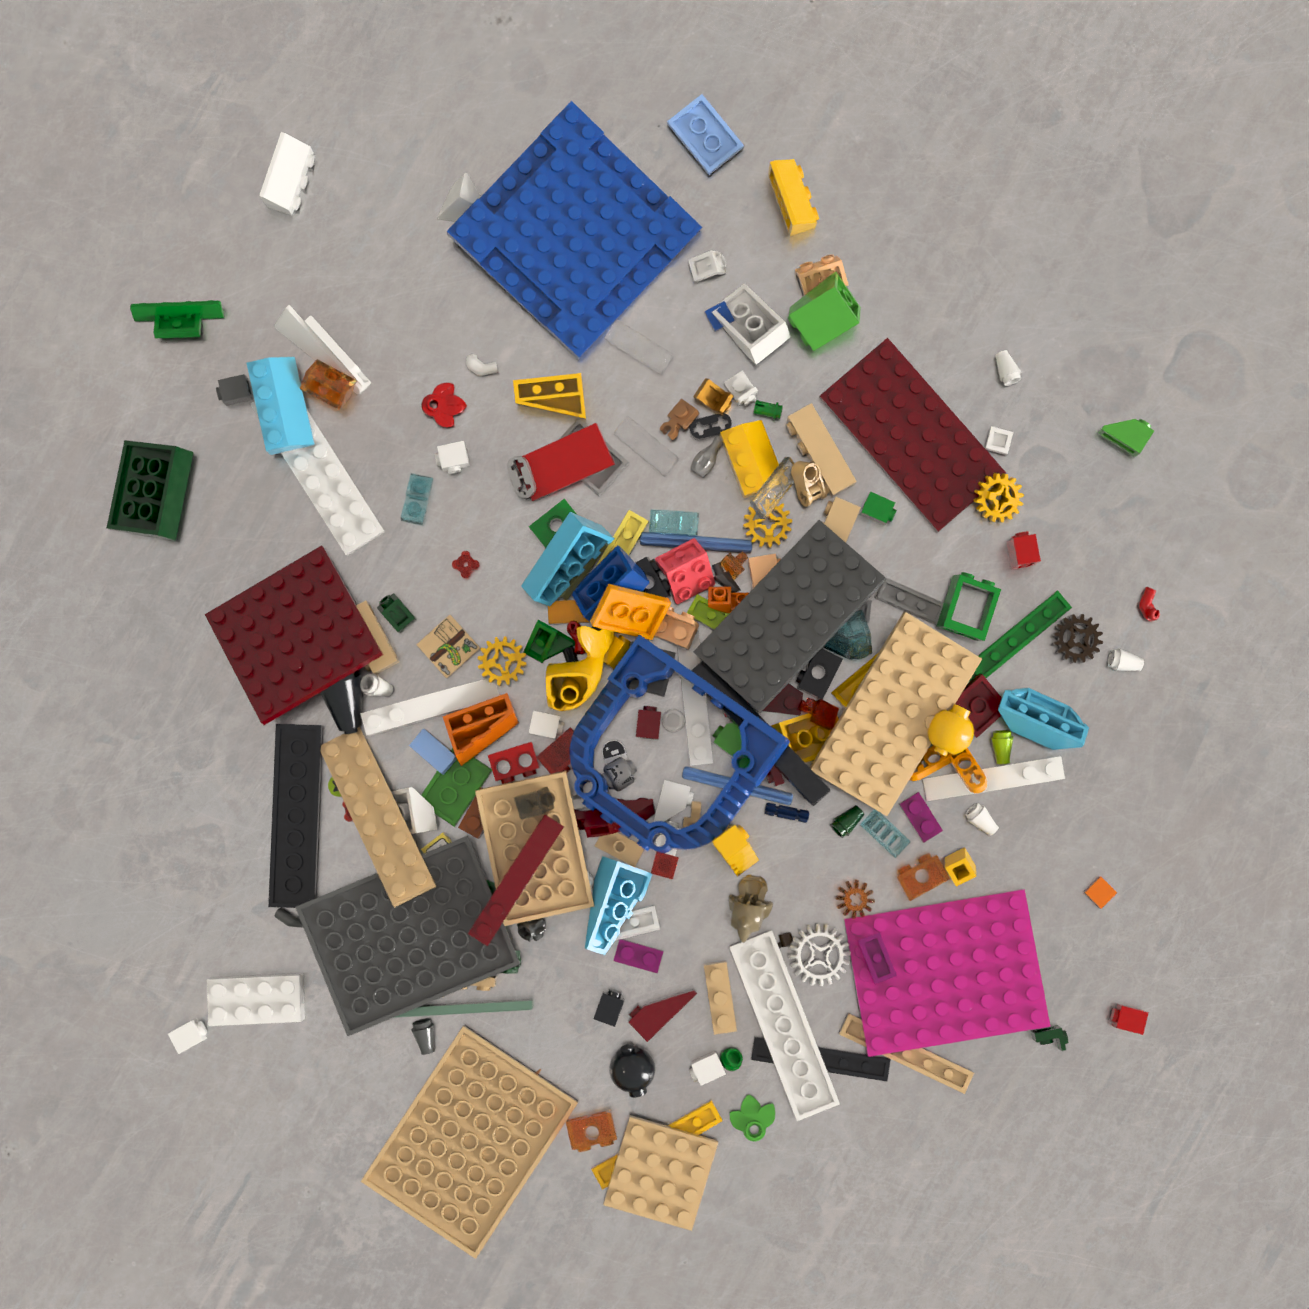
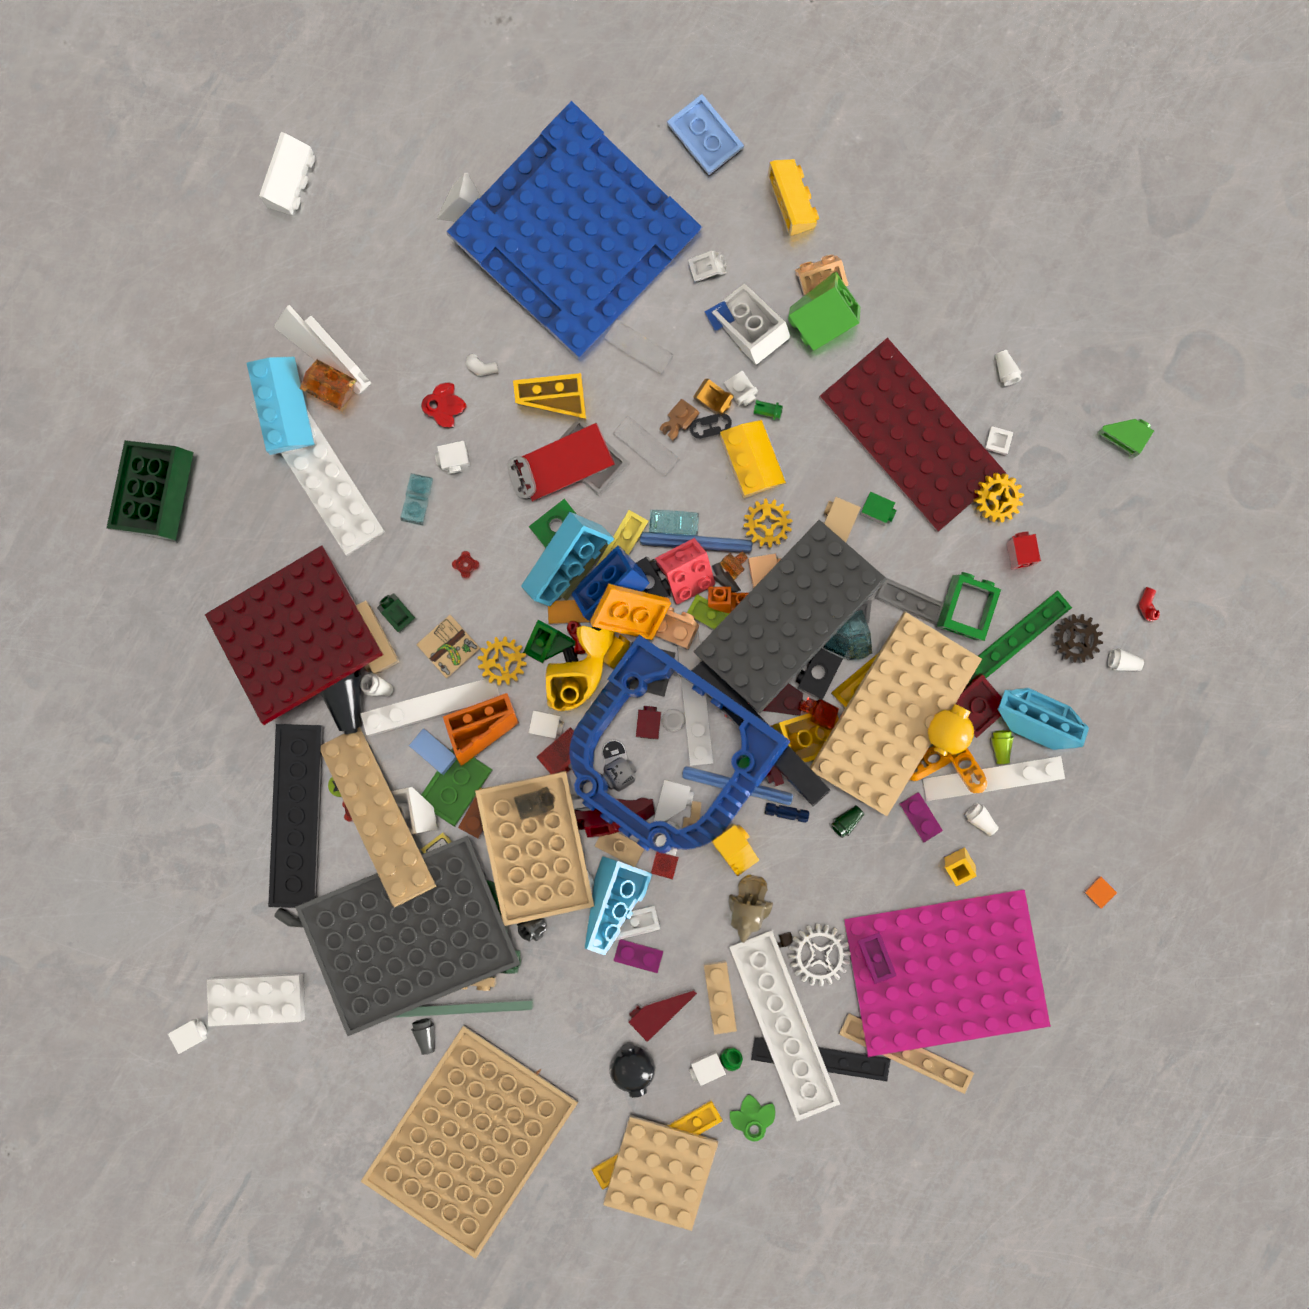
green bracket [130,300,224,339] -> none
dark grey brick [216,374,253,406] -> none
dark red slope [468,814,564,946] -> none
red brick [488,742,540,784] -> none
clear orange brick [566,1109,618,1152] -> none
black brick [593,989,625,1027] -> none
light grey piece [691,438,723,477] -> none
bright green slope [712,723,742,757] -> none
clear tile [750,457,794,519] -> none
tan brick [786,403,857,498] -> none
tan piece [791,461,827,507] -> none
clear orange gear [835,880,875,919] -> none
clear light blue slope [860,809,911,858] -> none
clear orange brick [895,853,950,901] -> none
dark green bracket [1031,1025,1068,1051] -> none
red brick [1110,1004,1149,1035] -> none

